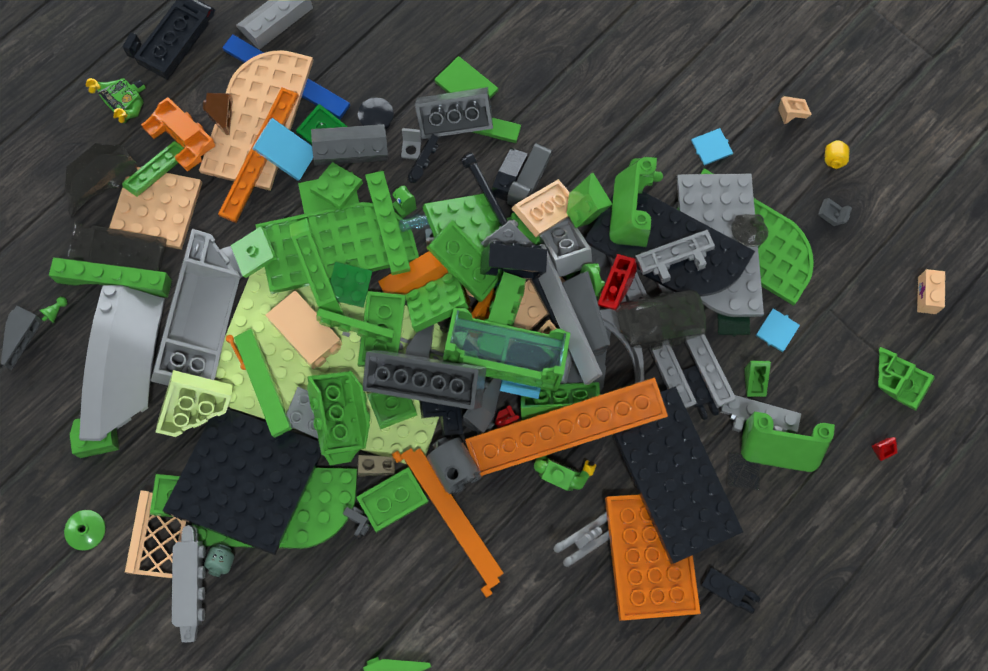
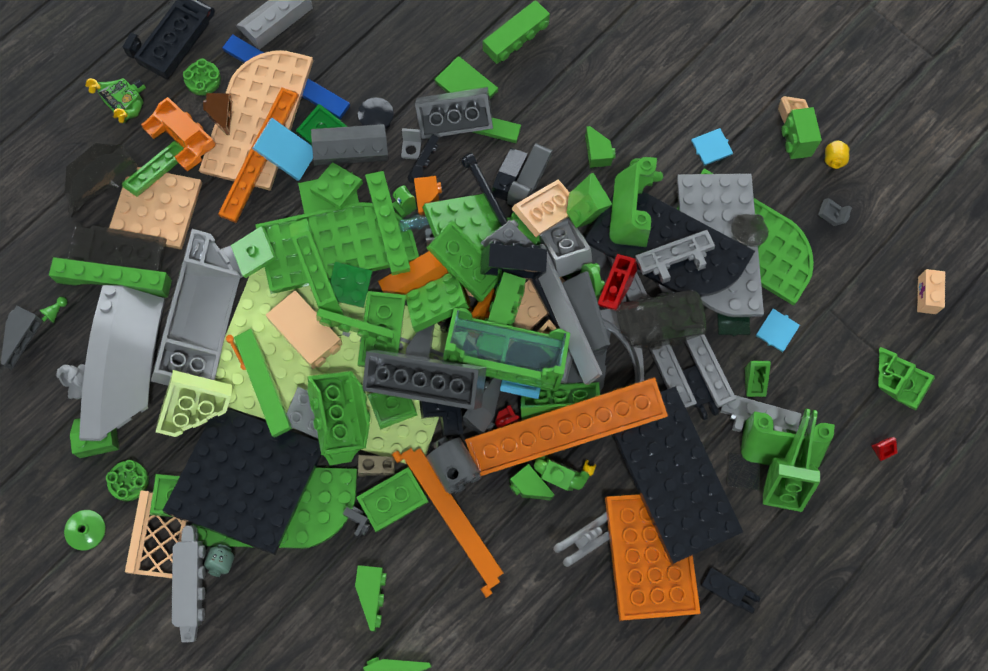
none -> light grey hair [56,364,85,399]
none -> bright green tile [106,460,149,501]
none -> bright green tile [183,59,221,95]
none -> bright green slope [355,565,387,632]
none -> orange slope [414,176,442,220]
none -> bright green brick [483,0,550,64]
none -> bright green slope [509,464,554,500]
none -> bright green slope [585,126,615,168]
none -> bright green slope [763,408,820,512]
none -> bright green brick [782,107,822,159]

